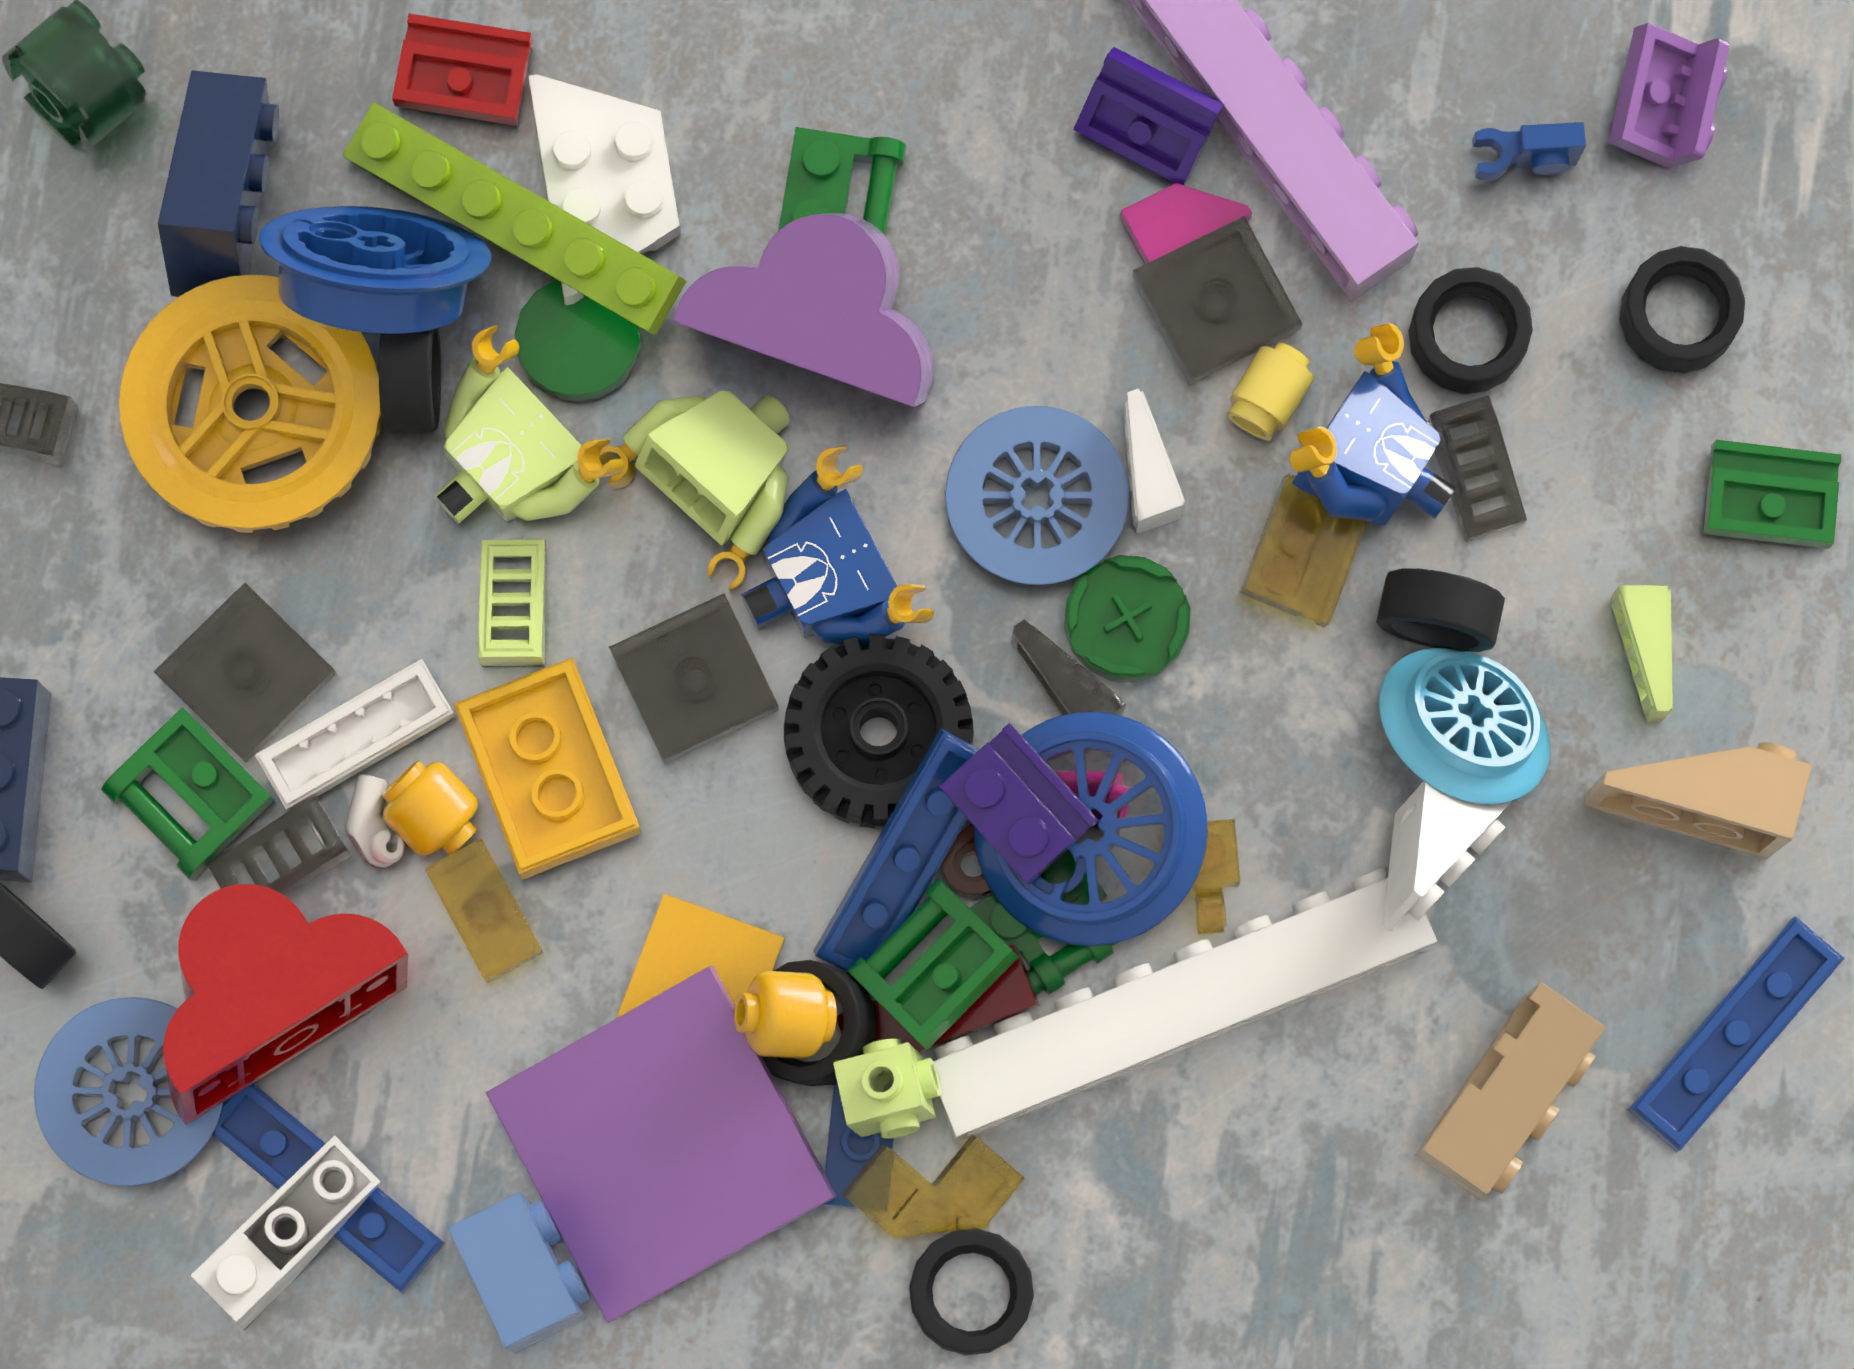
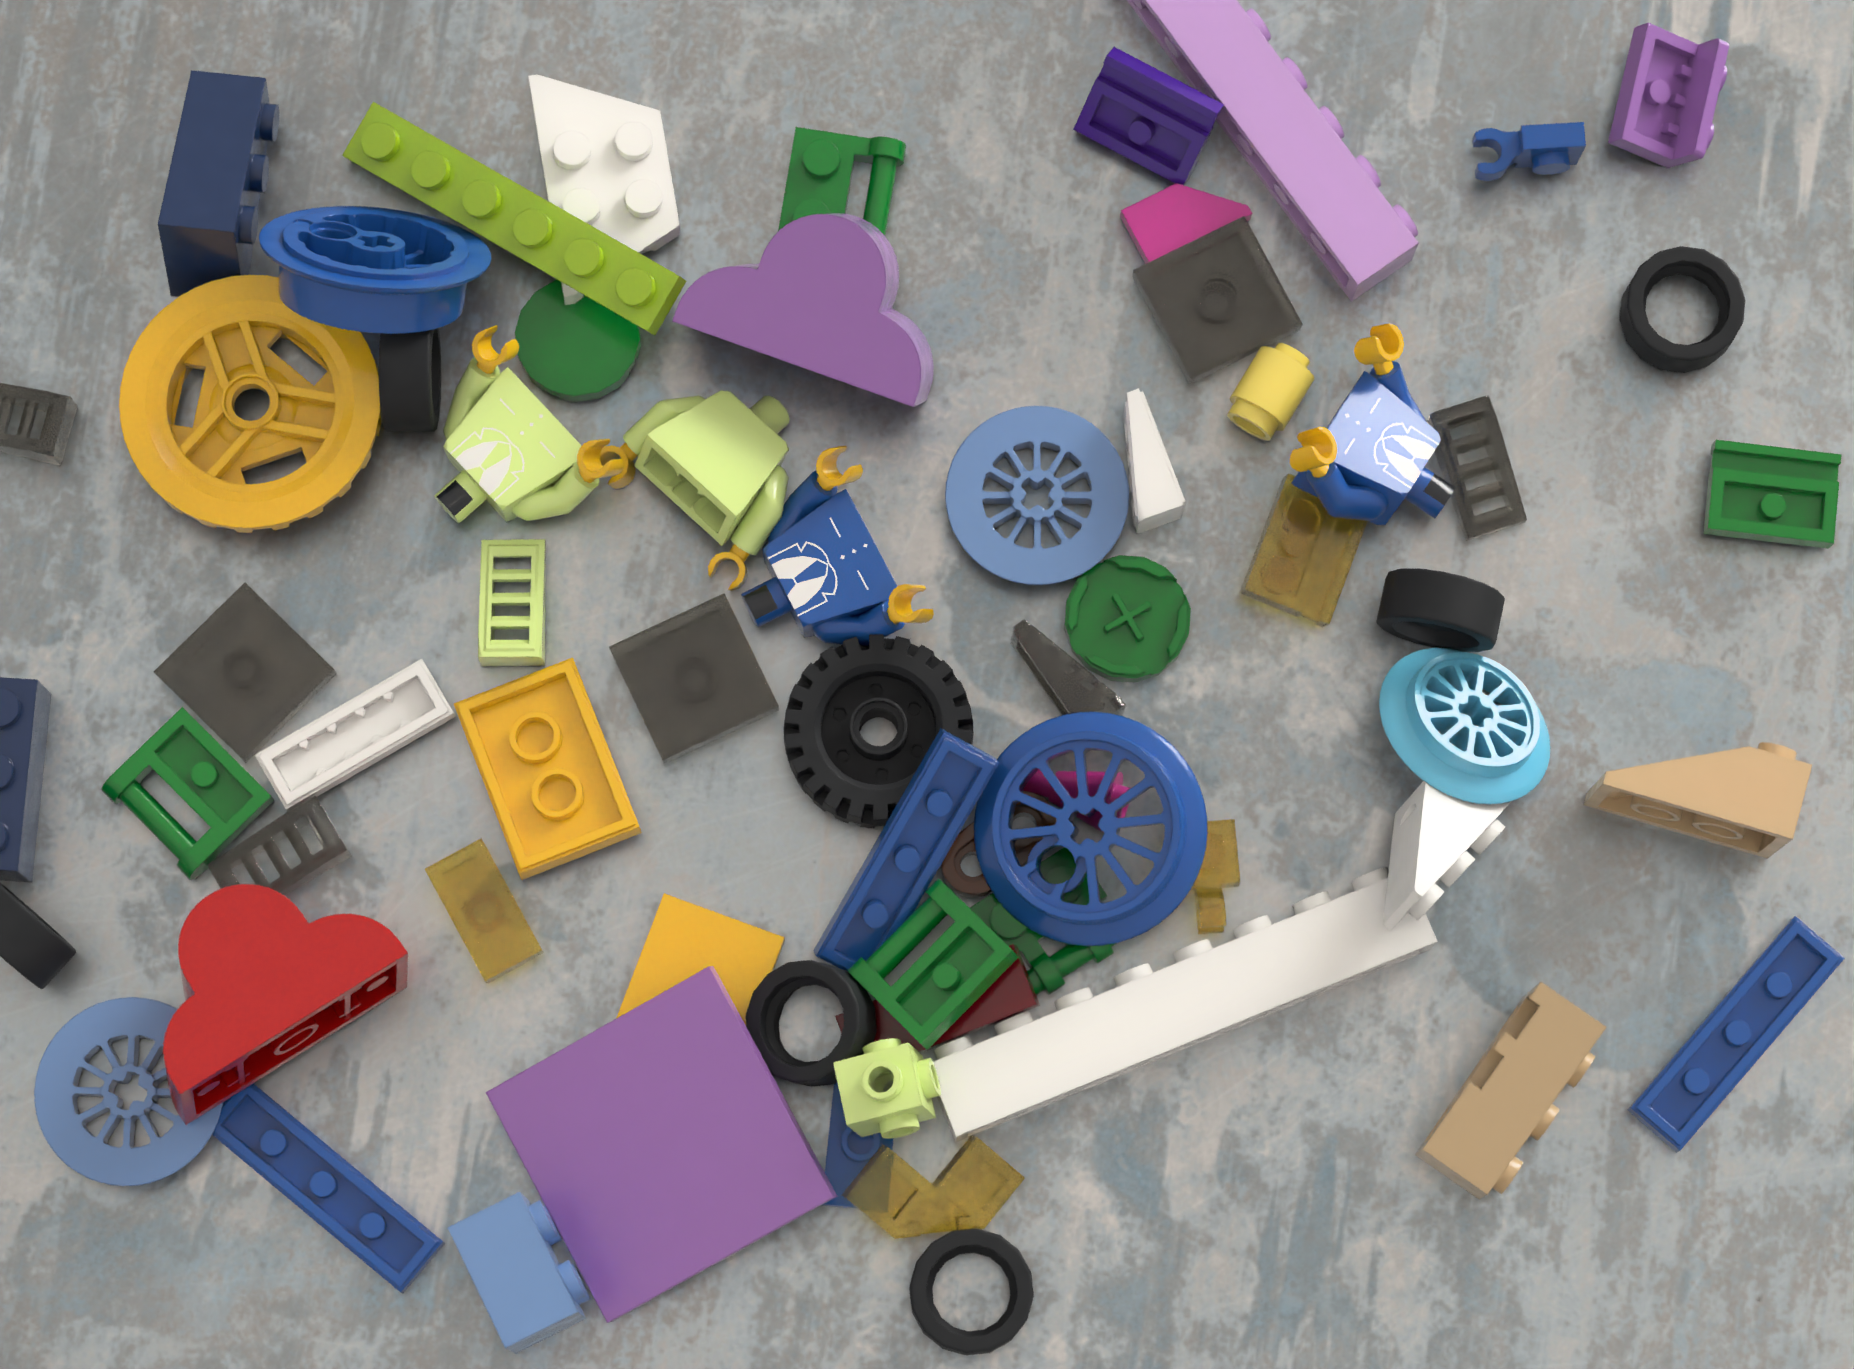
clear green brick [2,0,146,152] -> none
white slope [190,1135,381,1330] -> none
white arm [345,774,405,868] -> none
yellow head [382,760,478,856] -> none
red plate [392,13,533,126] -> none
yellow head [734,971,837,1058] -> none
dark purple plate [939,723,1099,884] -> none
black tyre [1408,267,1533,394] -> none
yellowish green slope [1611,585,1673,723] -> none

